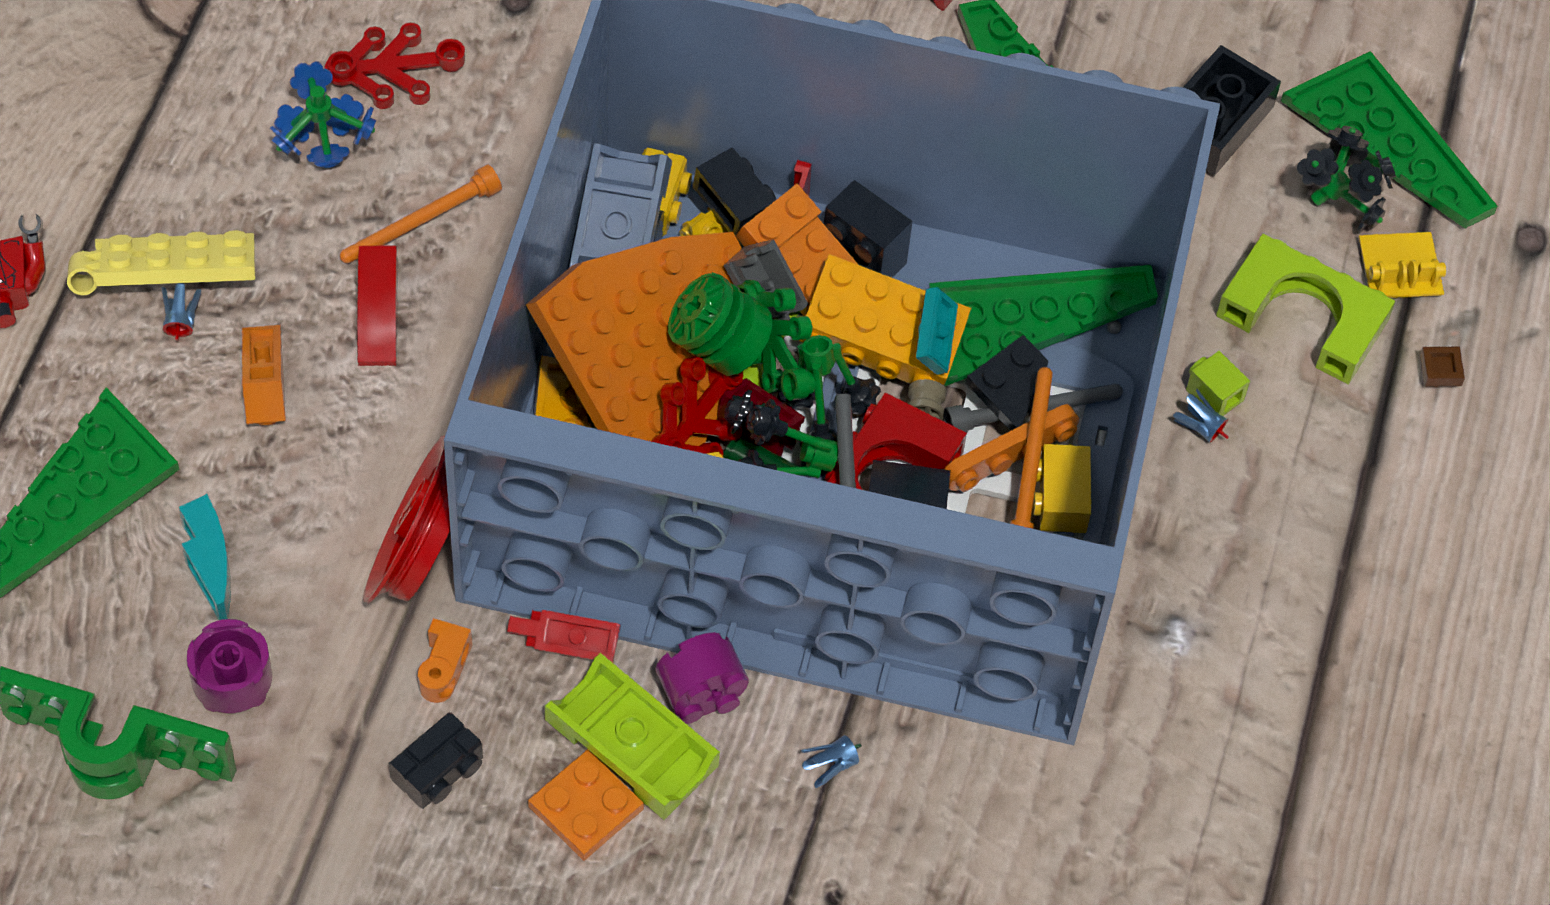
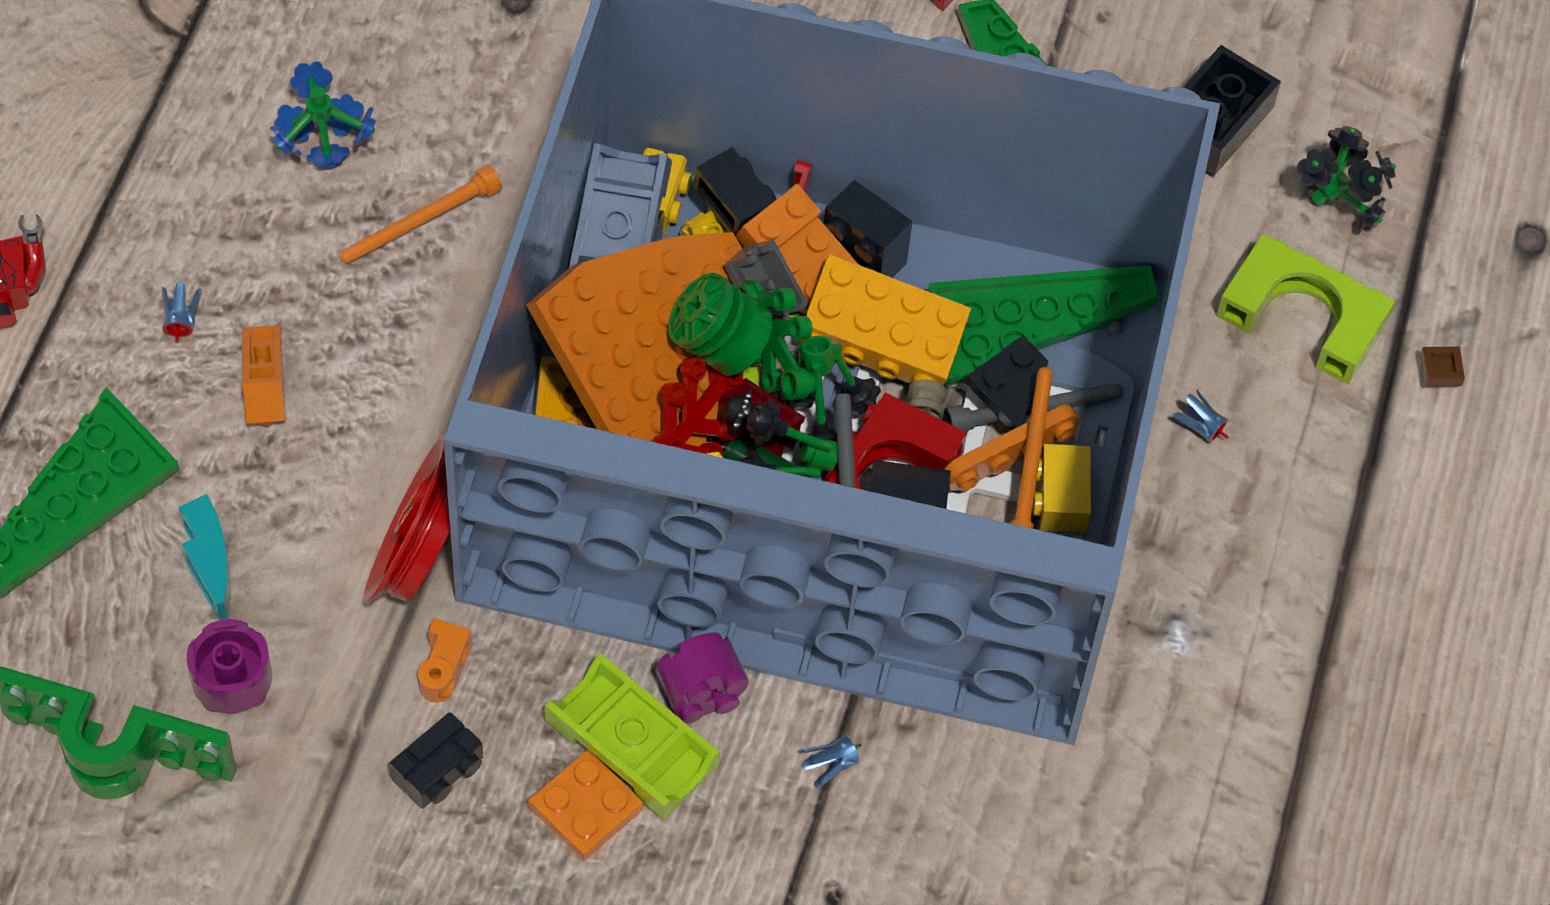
light yellow hinge [67,230,255,295] -> none
red plant [324,22,465,109] -> none
red slope [357,245,398,366] -> none
red hinge [507,610,621,664] -> none
teal plate [916,287,958,375] -> none
lime brick [1186,351,1250,416] -> none
green wing [1281,51,1498,229] -> none
yellow hinge [1358,232,1446,298] -> none

